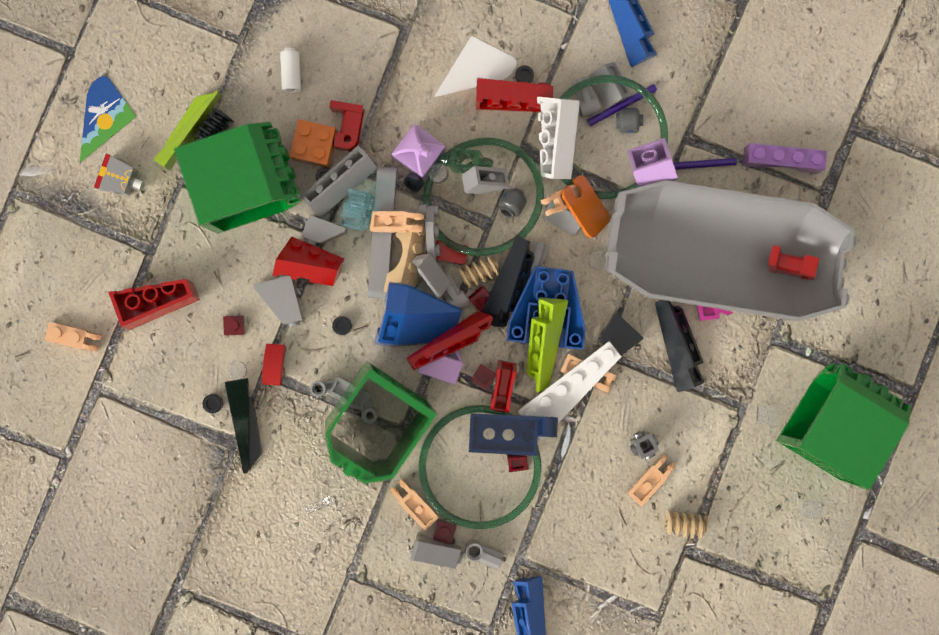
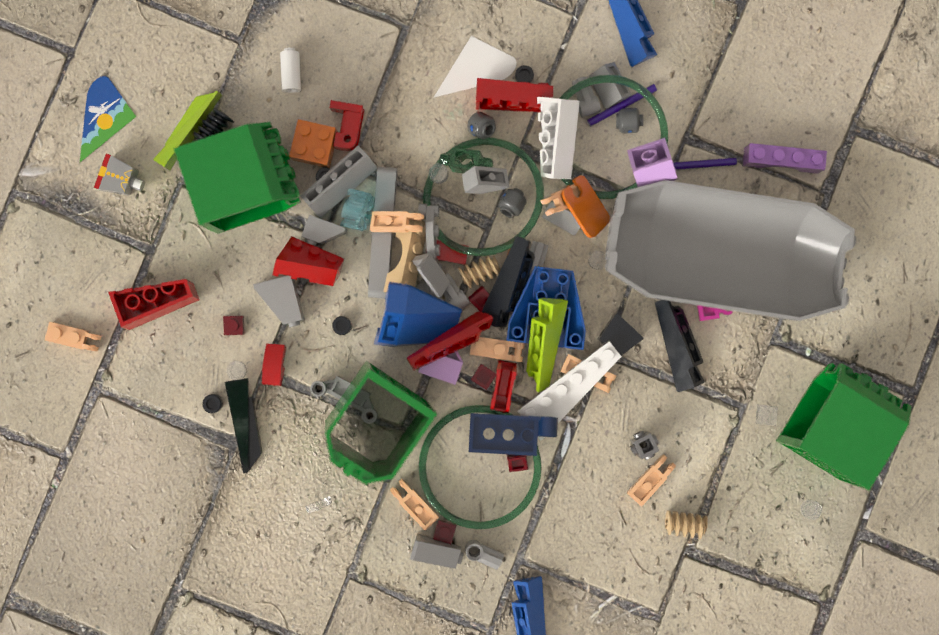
lavender piece [392,123,446,180] -> none
black tile [404,173,424,192] -> none
red piece [768,245,820,280] -> none
none -> dark grey head [467,112,496,140]
none -> light nougat plate [470,337,525,362]

